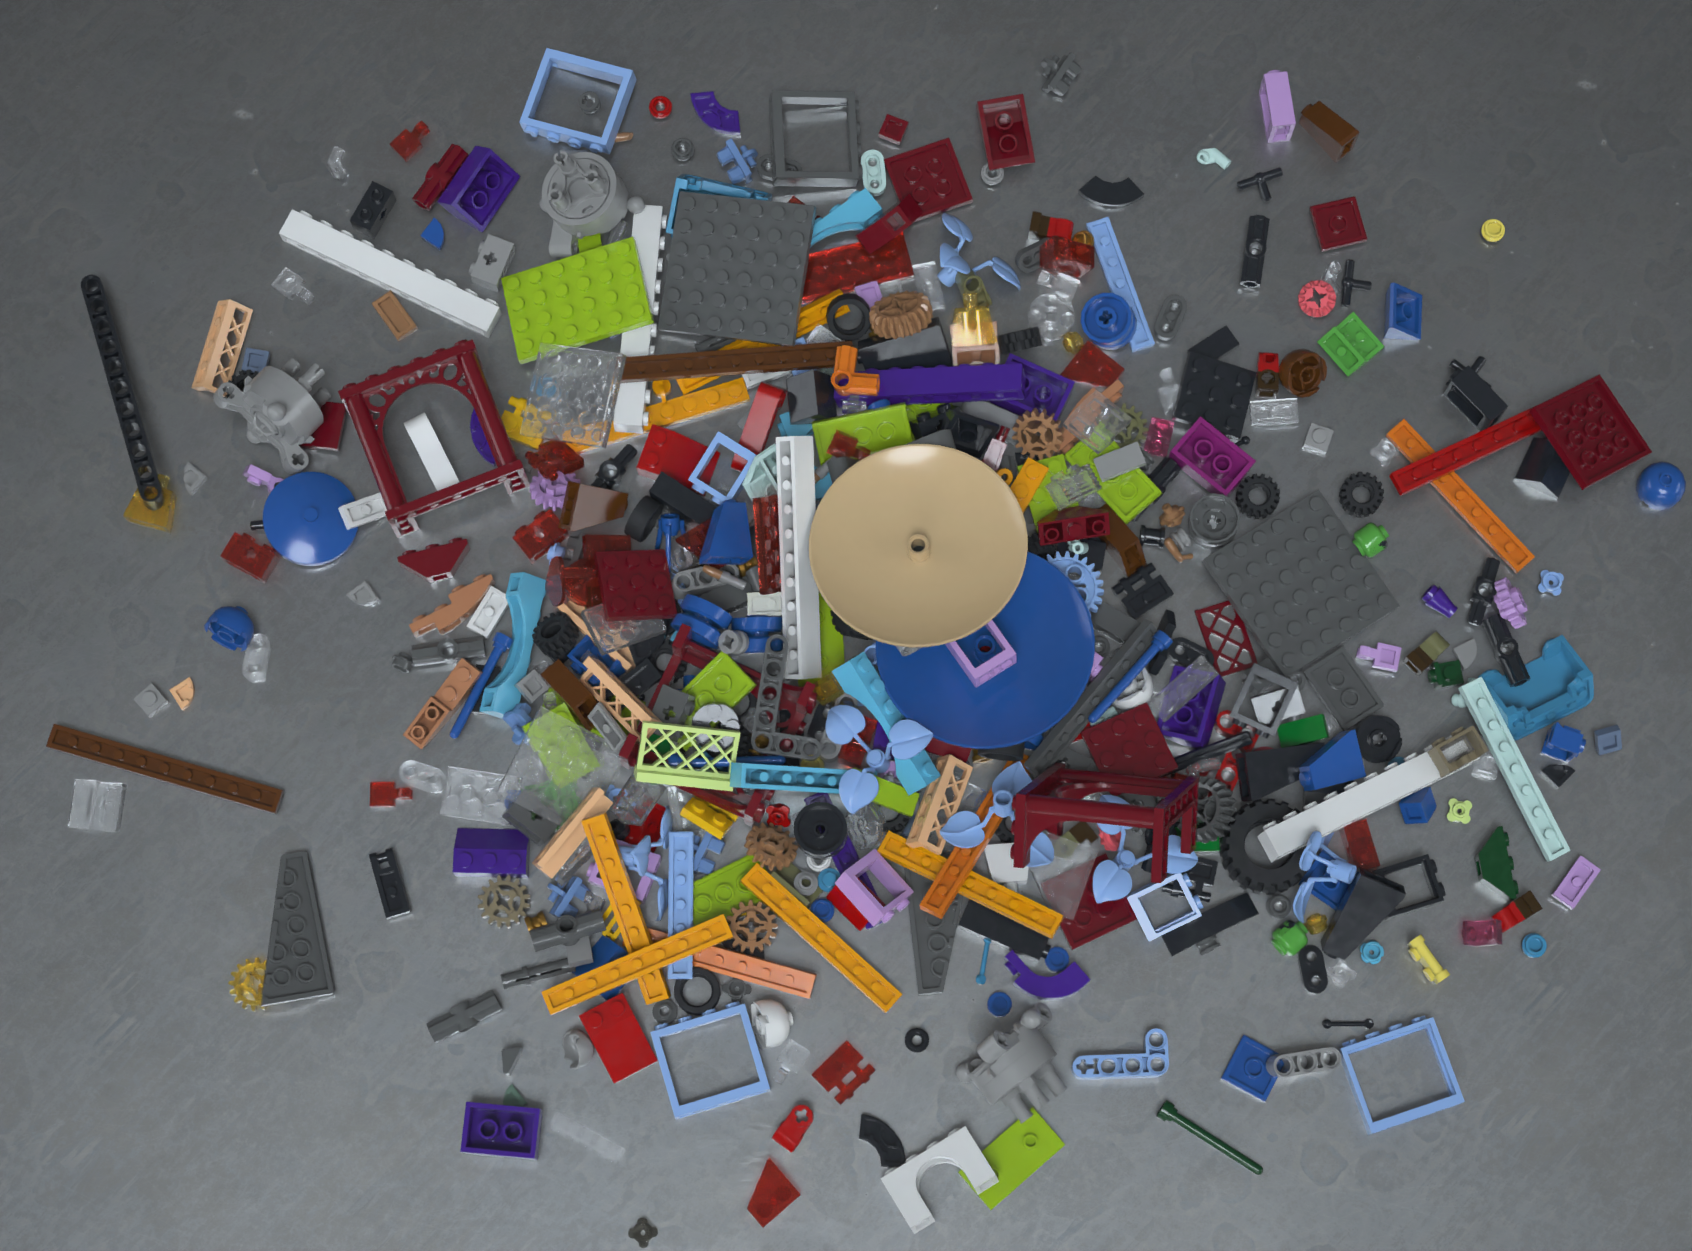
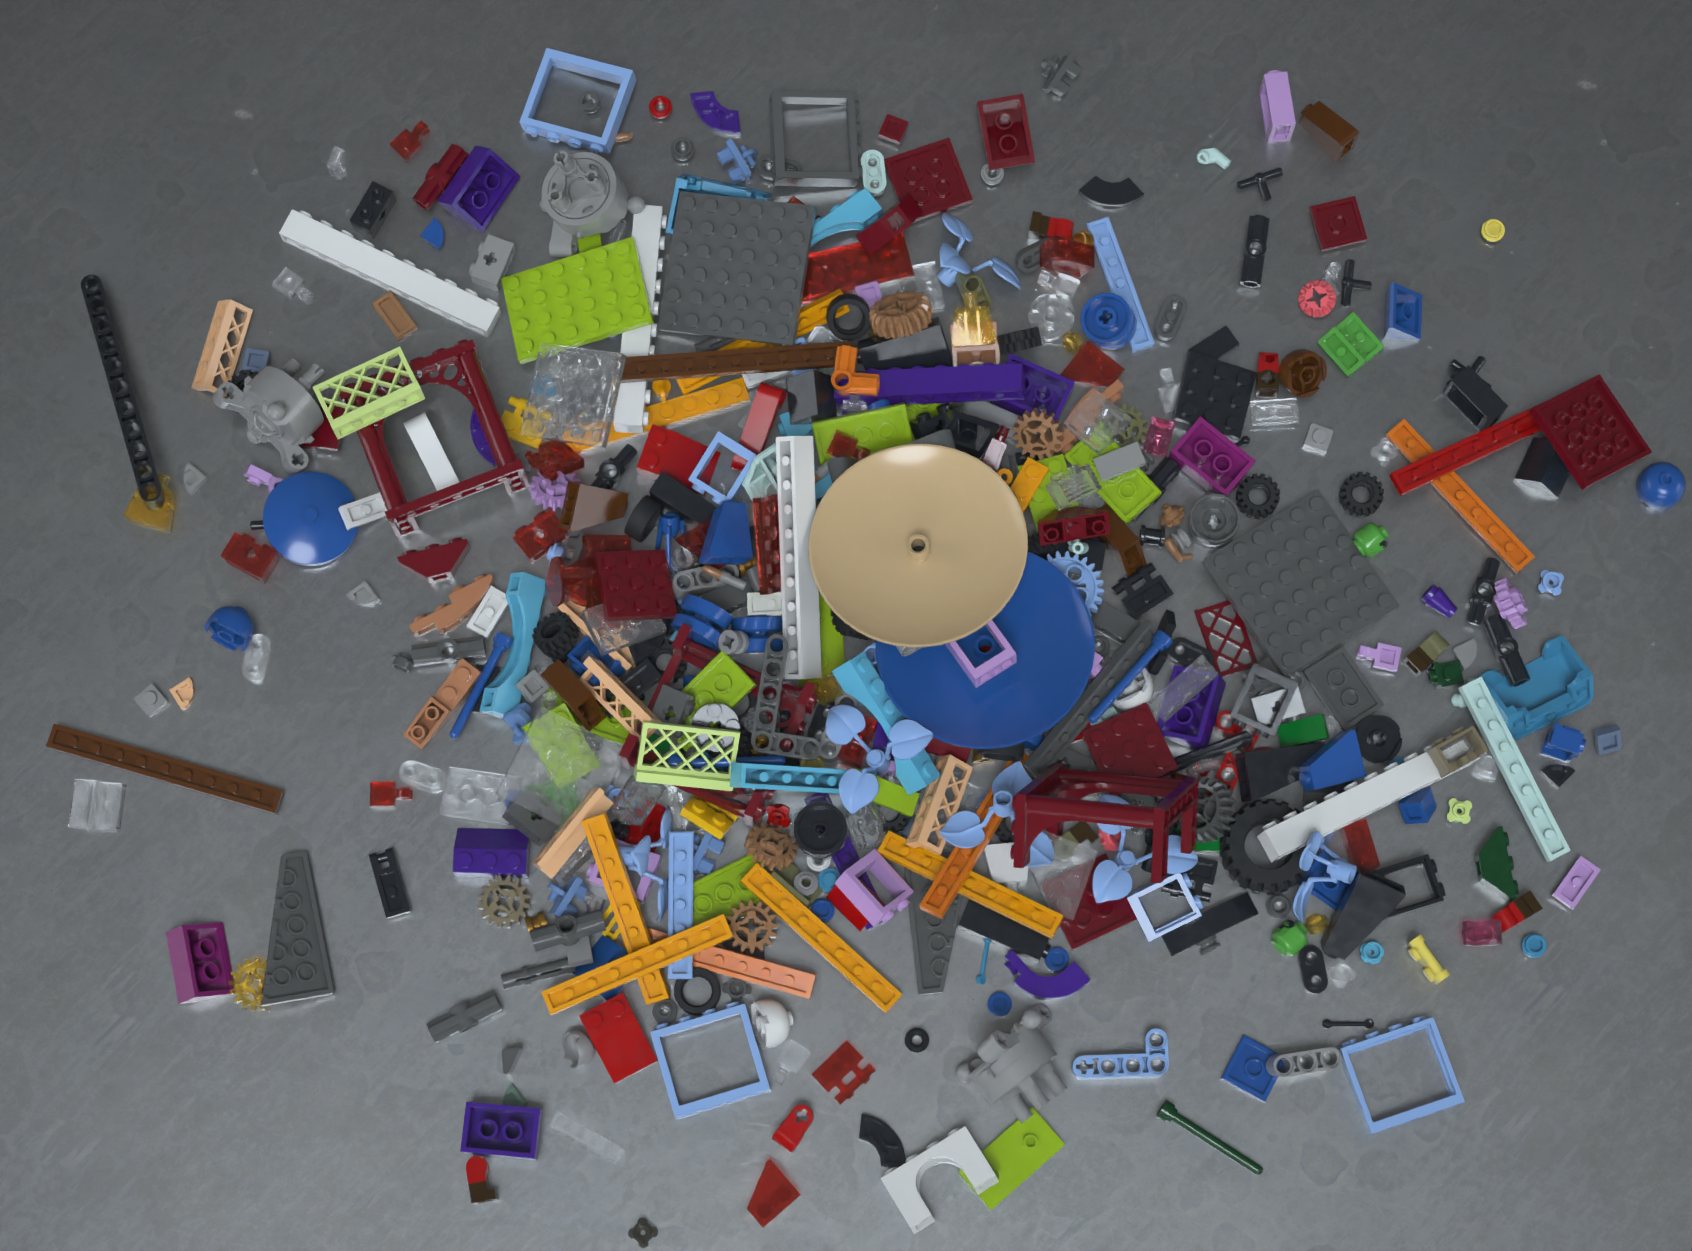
light grey slope [587,702,627,754] -> none
none -> magenta slope [166,922,236,1004]
none -> yellowish green fence [313,346,425,439]
none -> leg [466,1156,498,1205]

